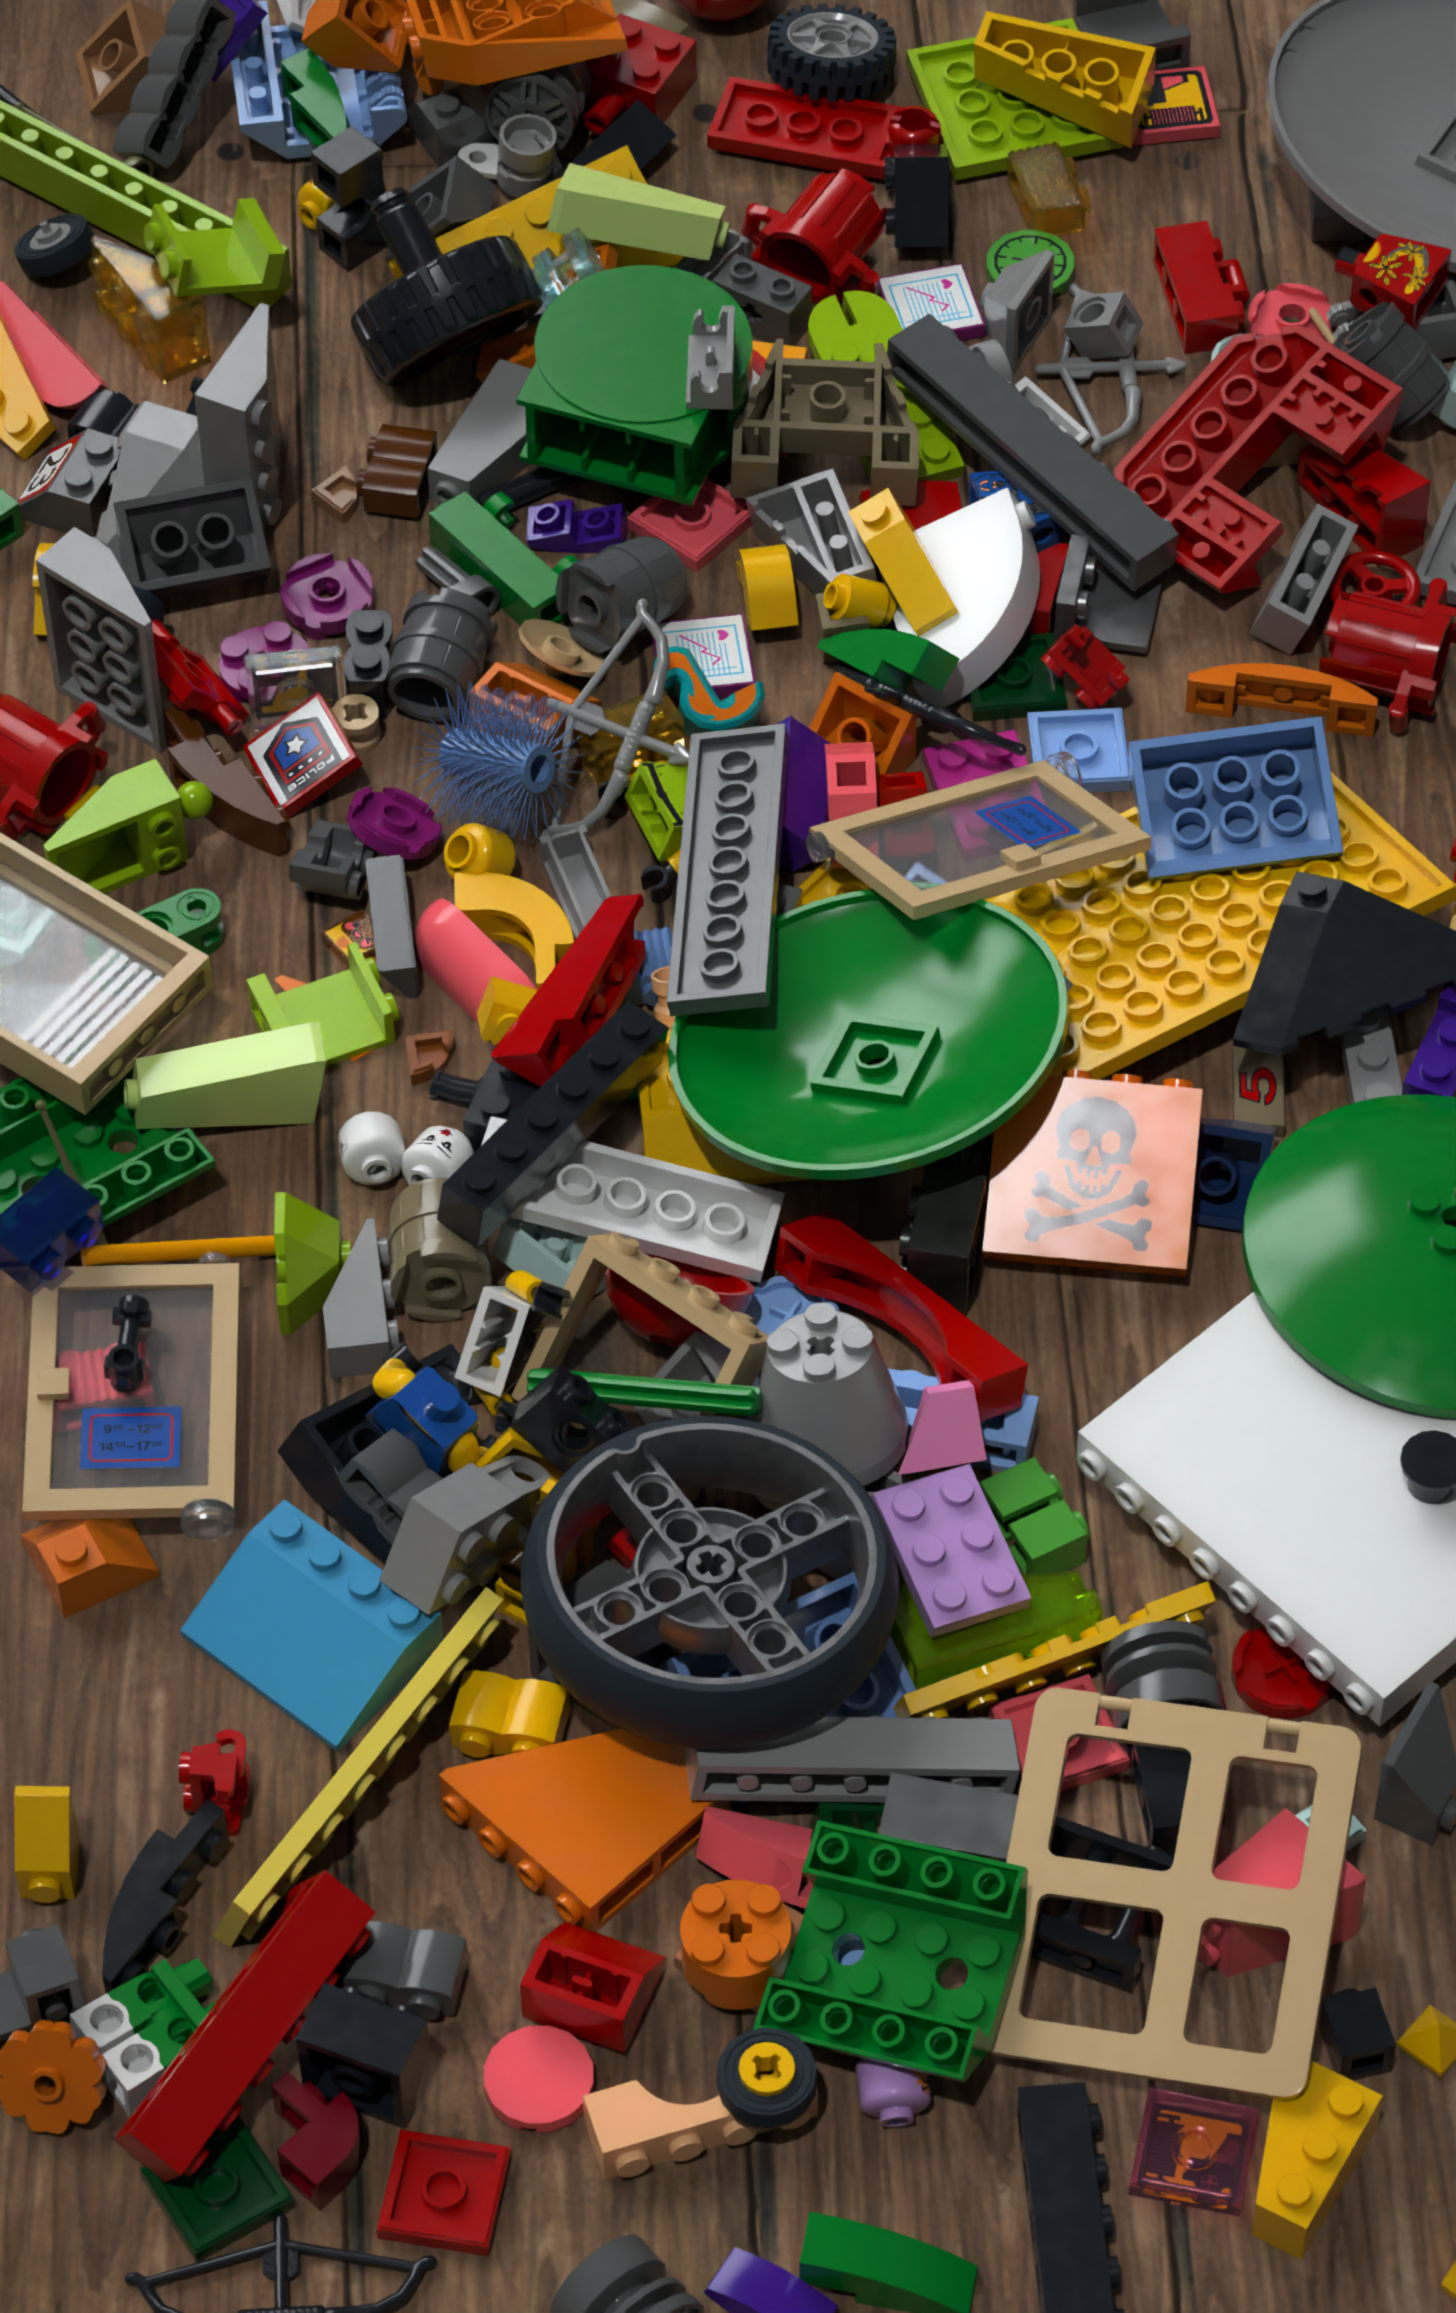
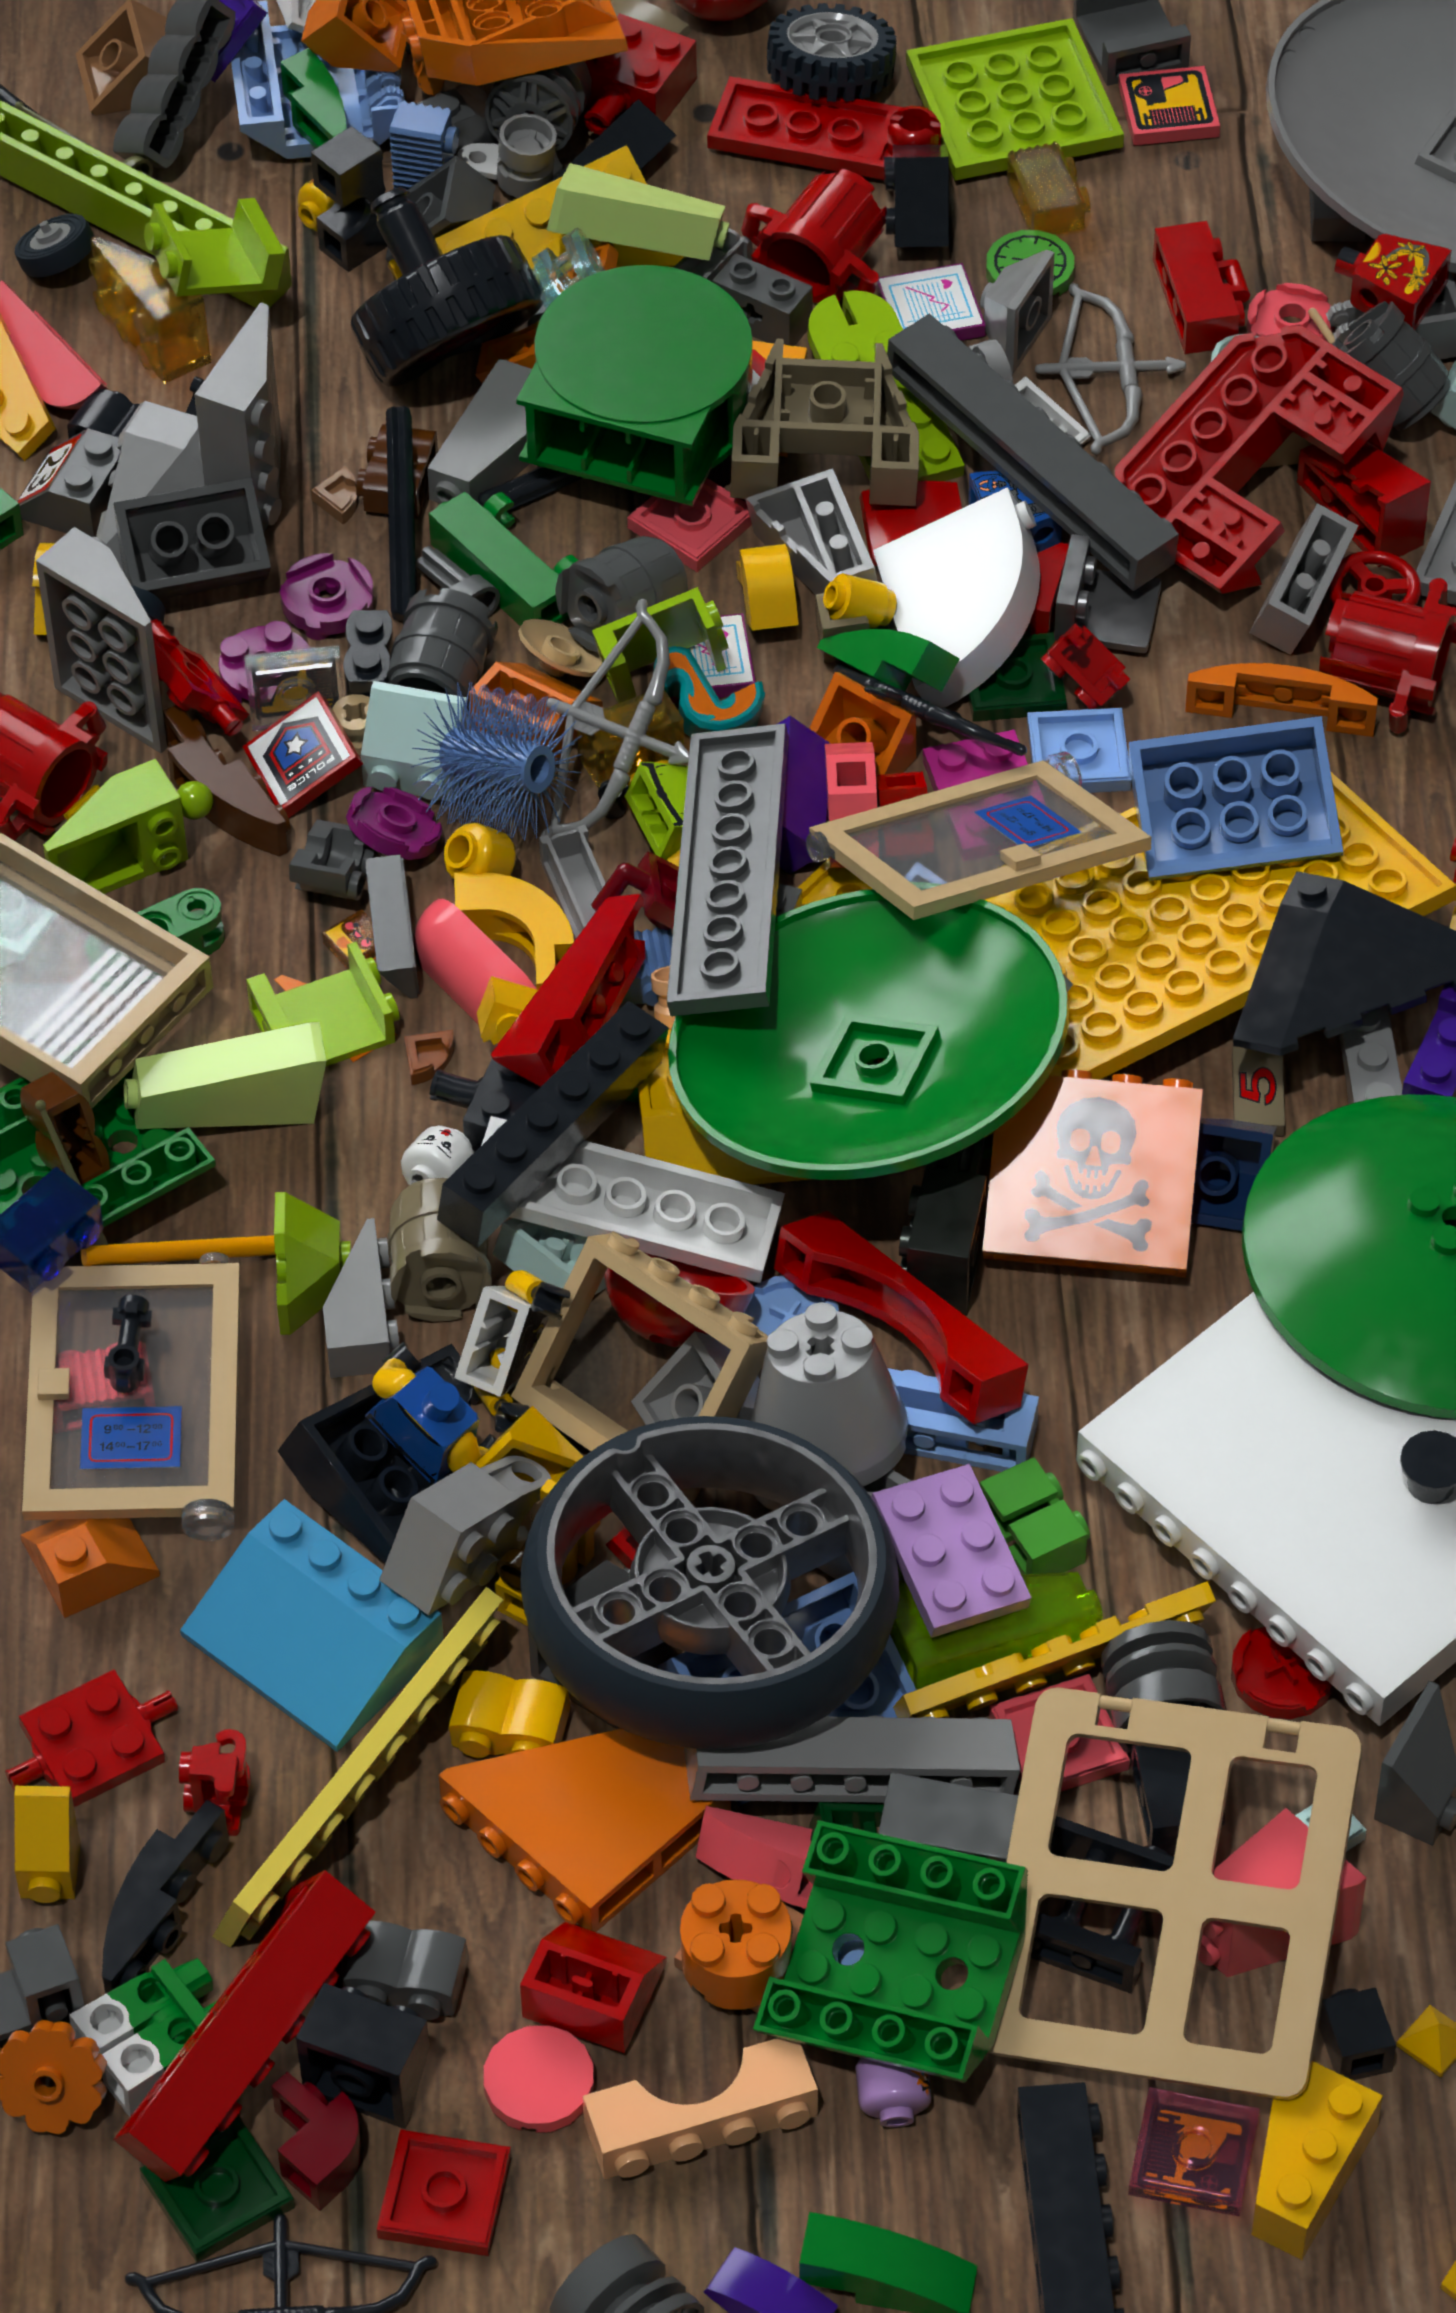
dark grey brick [337,1428,443,1544] -> none
white head [338,1111,406,1185] -> none
black brick [510,1364,635,1473] -> none
dark purple slope [526,499,628,553] -> none
green axle [526,1368,763,1416] -> none
light grey hinge [686,306,735,410] -> none
black wheel [716,2027,818,2129] -> none
yellow slope [848,488,959,636] -> none
bright pink slope [898,1380,987,1475] -> none
yellow wedge [974,11,1156,148] -> none
light grey brick [1063,292,1144,359] -> none
none -> red plate [5,1669,178,1807]
none -> reddish brown brick [20,1072,110,1187]
none -> light aqua slope [361,681,468,801]
none -> black axle [386,406,416,621]
none -> medium blue brick [389,100,459,190]
none -> dark red plate [591,851,679,930]
none -> lime panel [592,587,729,711]

